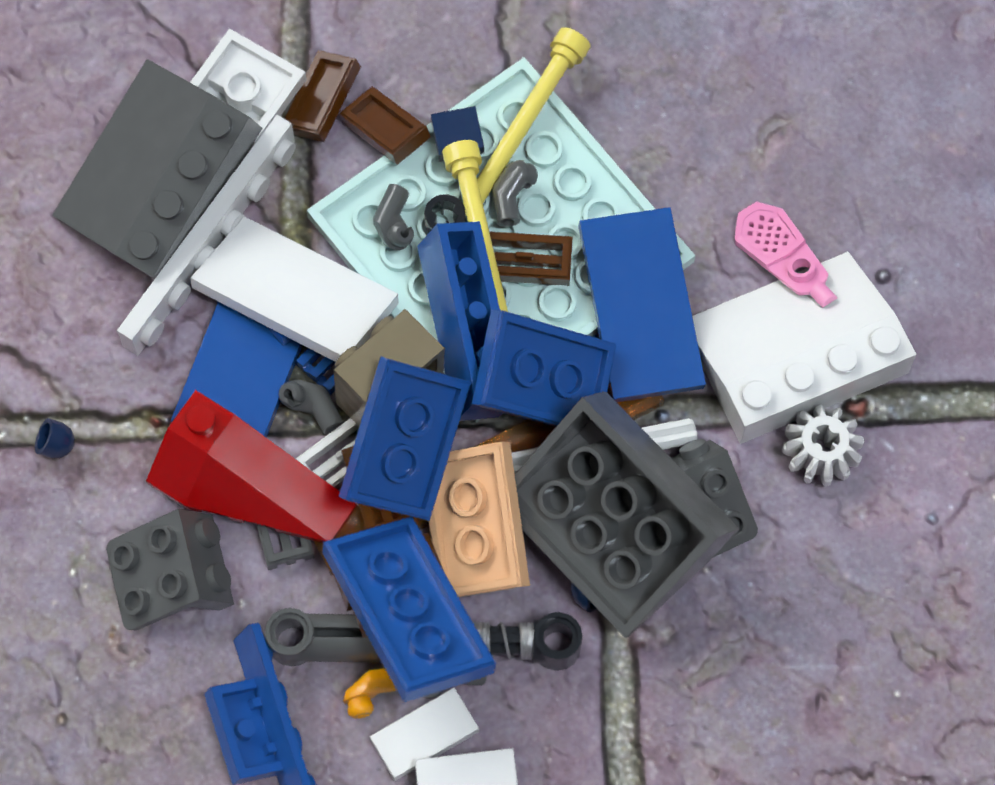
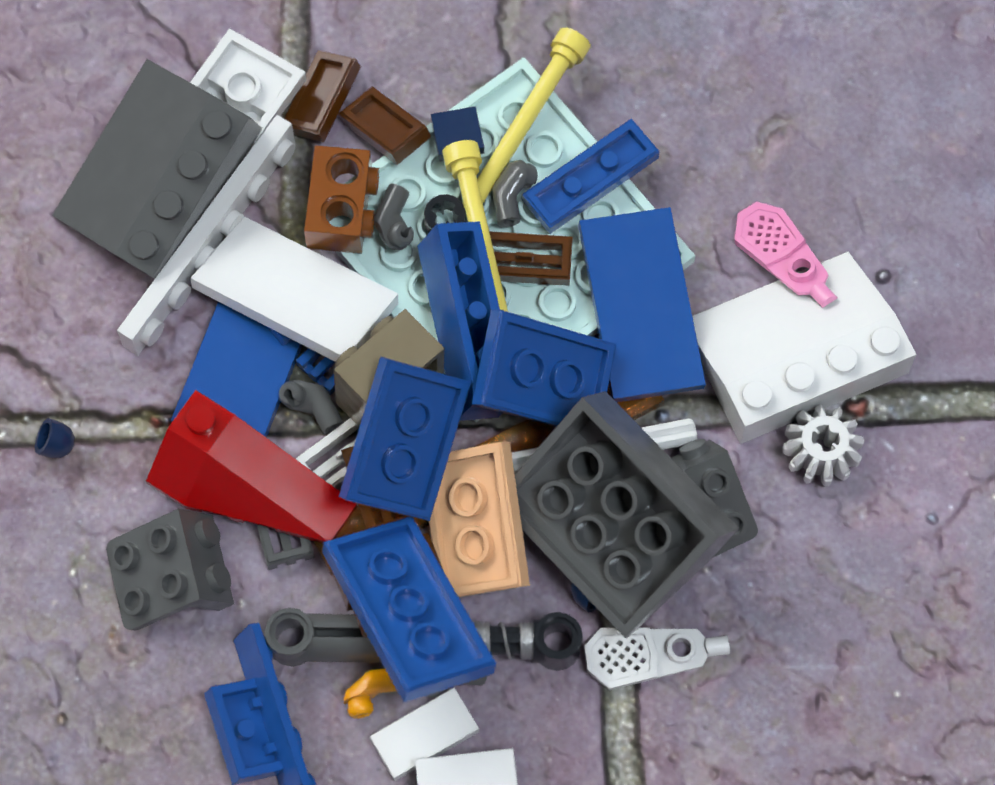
none -> dark orange brick [304,145,379,254]
none -> blue tile [522,118,660,234]
none -> white piece [584,628,730,690]

